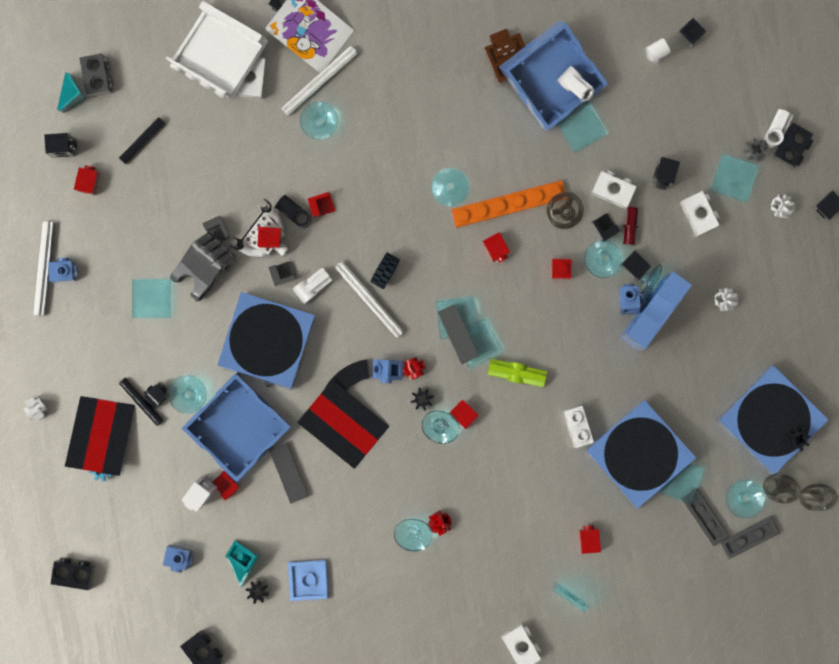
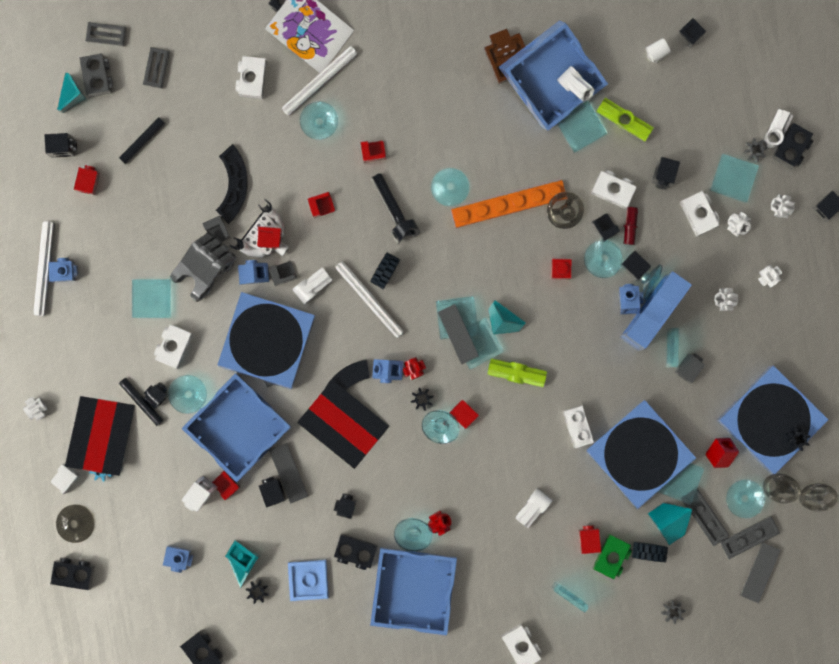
white panel [166,1,269,100] -> none
black piece [275,195,312,228] -> none
red brick [482,232,510,263] -> none
none -> white panel [51,464,80,494]
none -> clear smoke dish [56,504,94,543]
none -> dark grey tile [85,22,126,46]
none -> dark grey tile [143,47,170,89]
none -> white brick [154,324,193,369]
none -> black tile [216,144,248,225]
none -> medium blue brick [238,260,269,285]
none -> black brick [259,476,287,508]
none -> black plate [334,493,357,519]
none -> black brick [334,534,378,570]
none -> red panel [360,141,386,163]
none -> medium blue tile [370,547,457,635]
none -> black piece [371,173,421,244]
none -> teal slope [488,300,526,335]
none -> white piece [515,488,552,528]
none -> green brick [592,534,632,580]
none -> lime piece [596,98,654,142]
none -> black bush [632,542,668,563]
none -> teal slope [647,503,693,545]
none -> dark grey gear [661,600,686,624]
none -> clear light blue tile [666,328,679,368]
none -> dark grey brick [674,353,705,384]
none -> red panel [706,438,739,468]
none -> white gear [727,212,751,237]
none -> dark grey tile [740,542,780,603]
none -> white gear [758,264,782,288]

